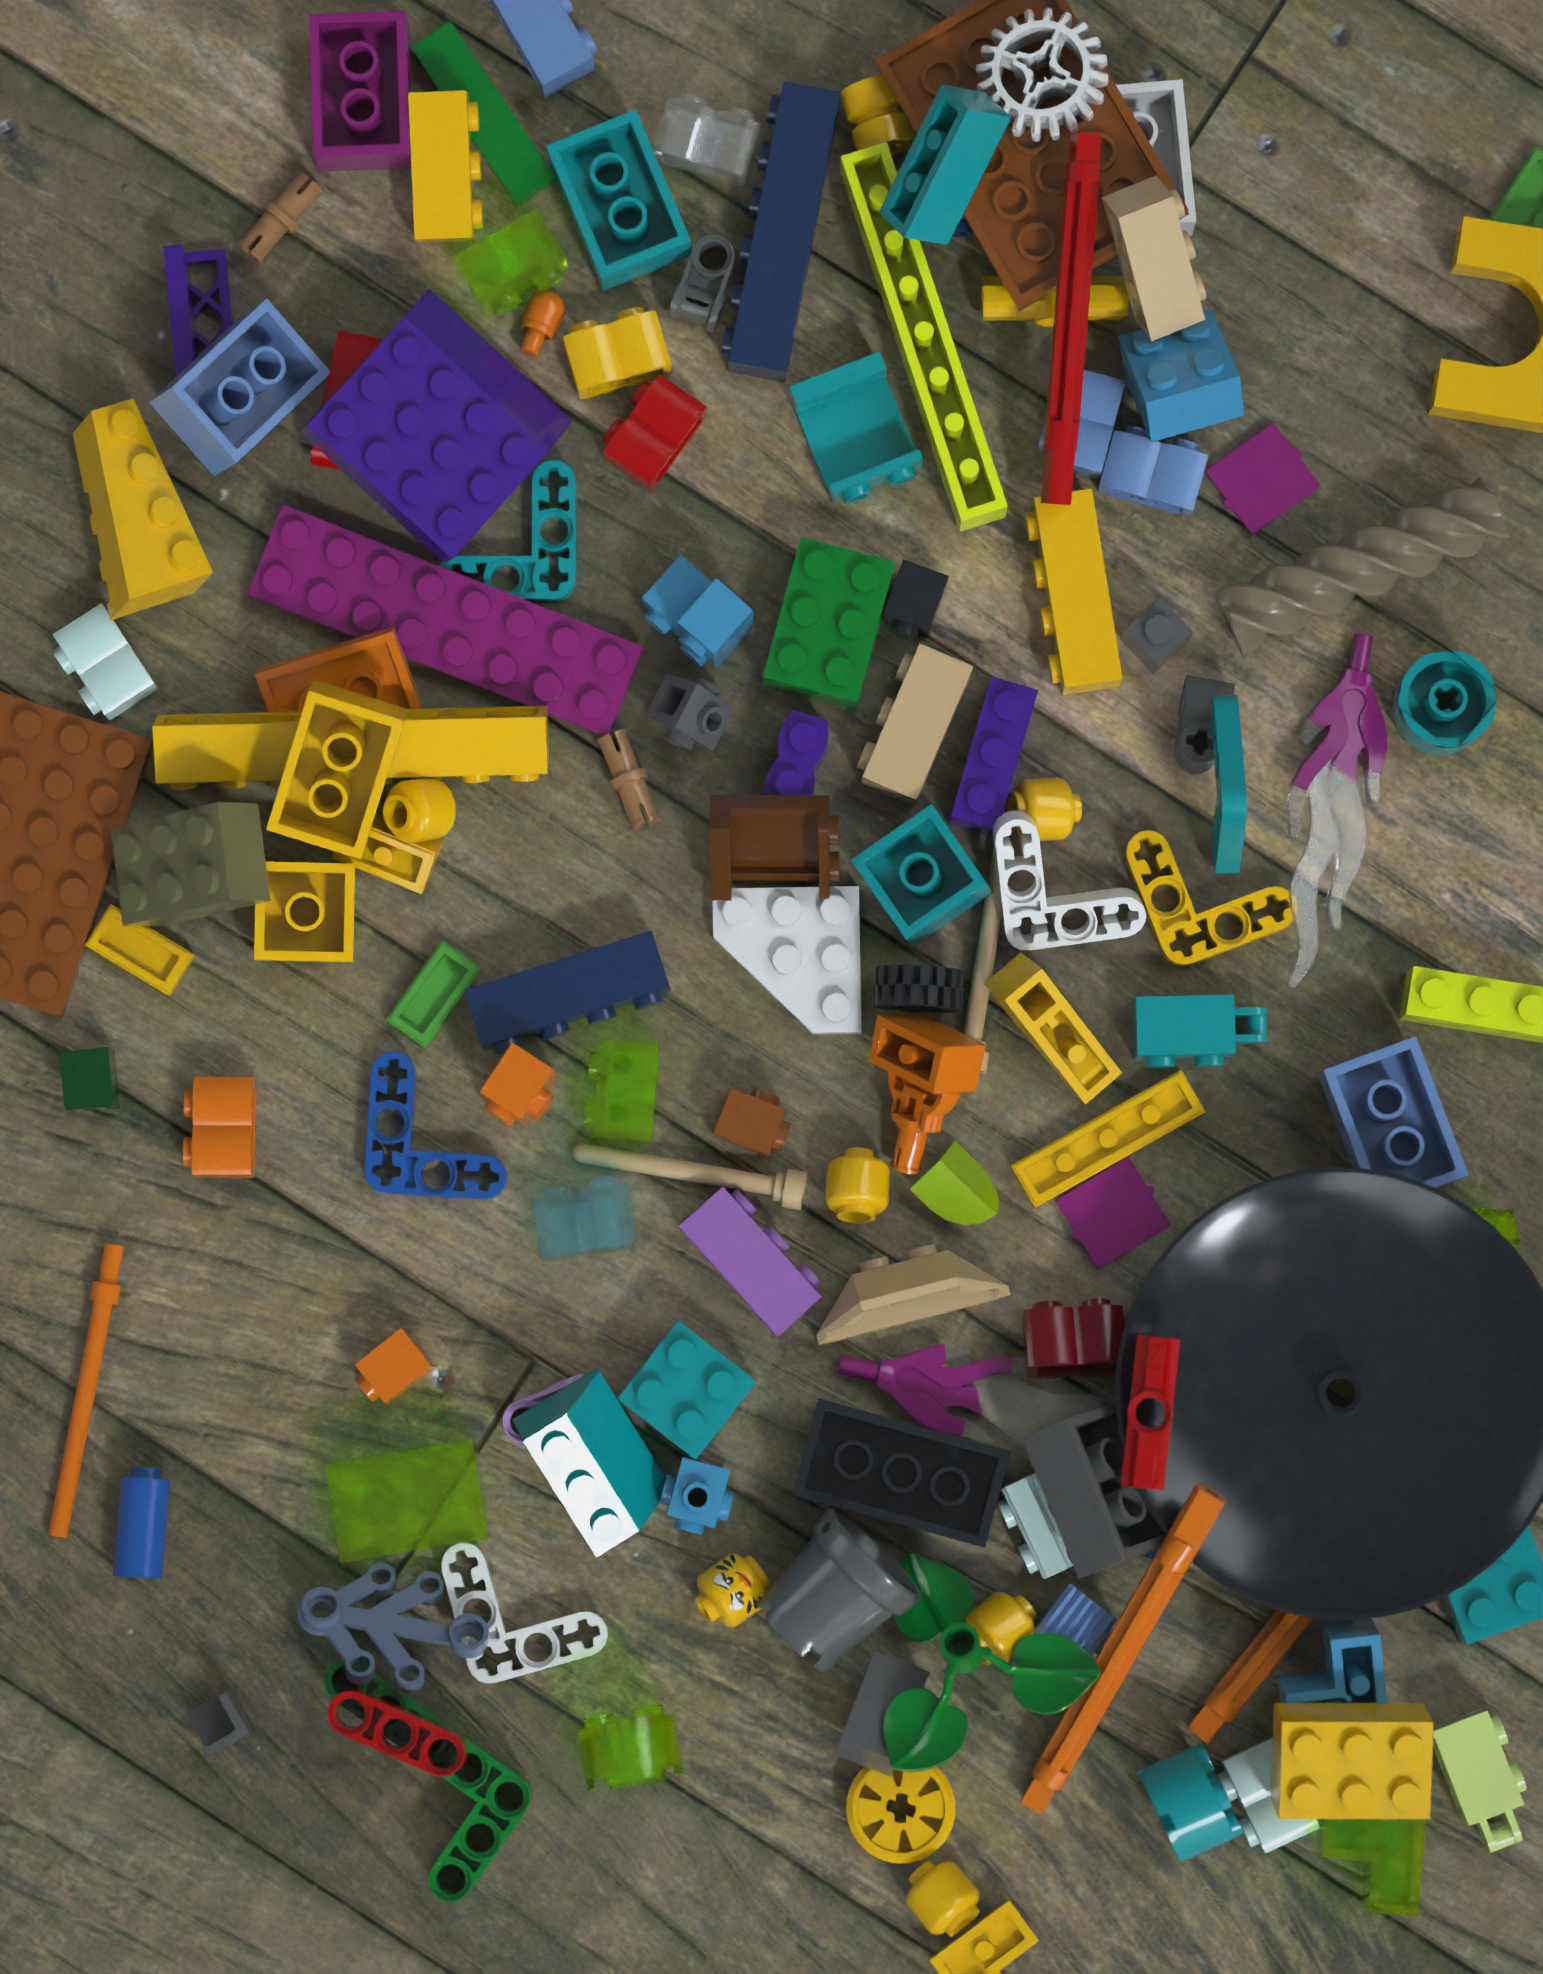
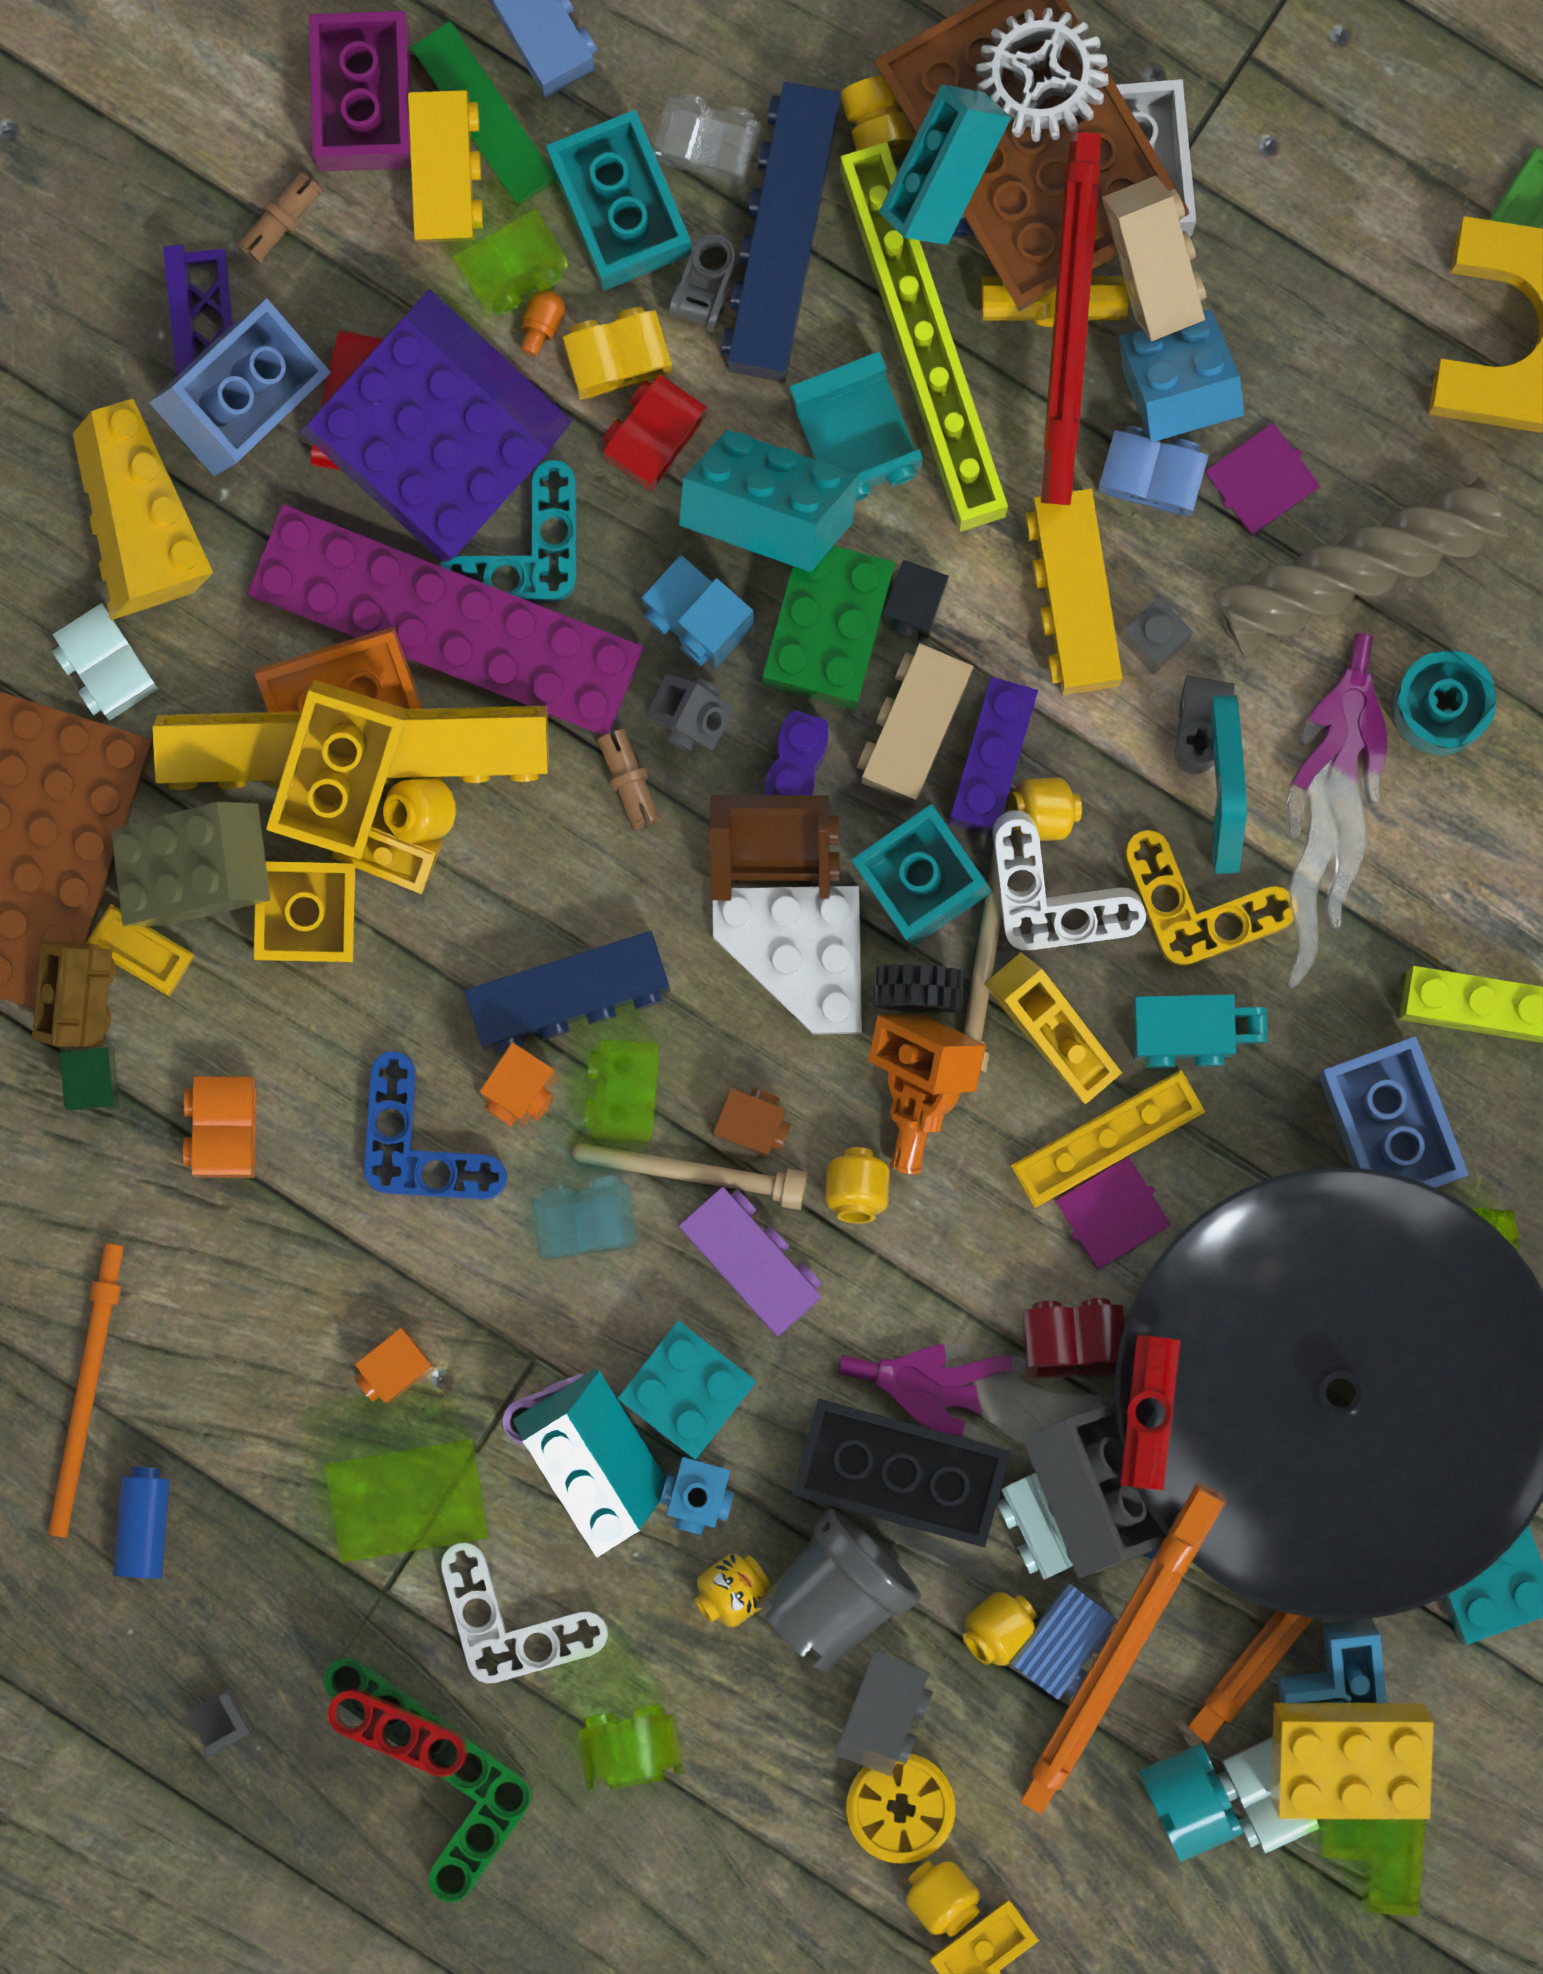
sand blue plant [297,1562,489,1694] -> none
bright green tile [385,940,483,1049] -> none
tan wedge [816,1244,1011,1346] -> none
green plant [883,1553,1100,1772] -> none
lime brick [910,1141,1000,1225] -> none
medium blue brick [1037,370,1126,480] -> none
yellowish green brick [1433,1708,1527,1853] -> none
none -> pearl gold brick [32,941,116,1047]
none -> teal brick [679,429,858,572]

